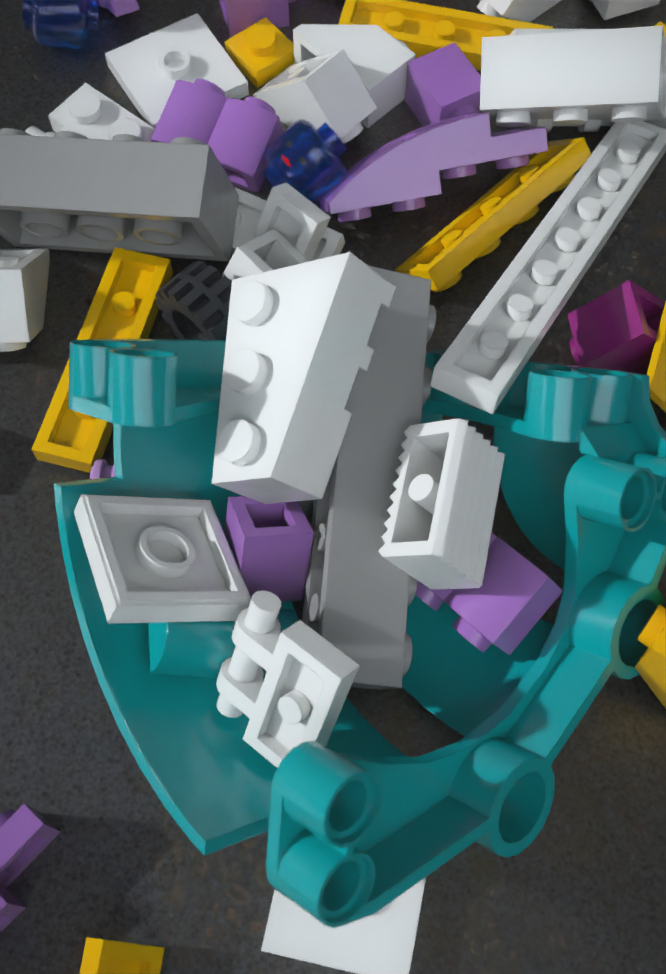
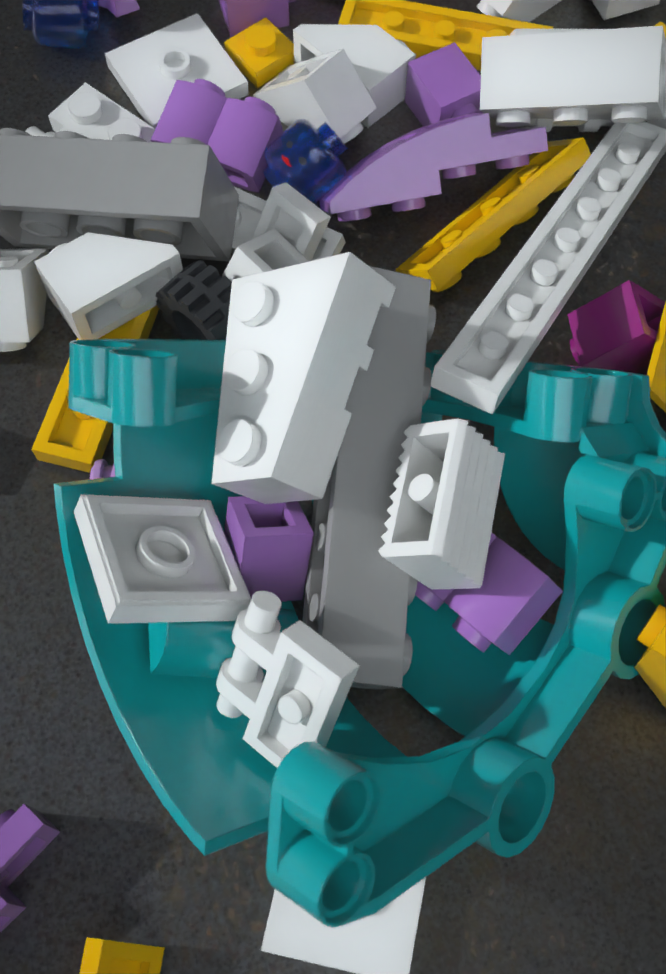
none -> white slope [34,232,183,340]

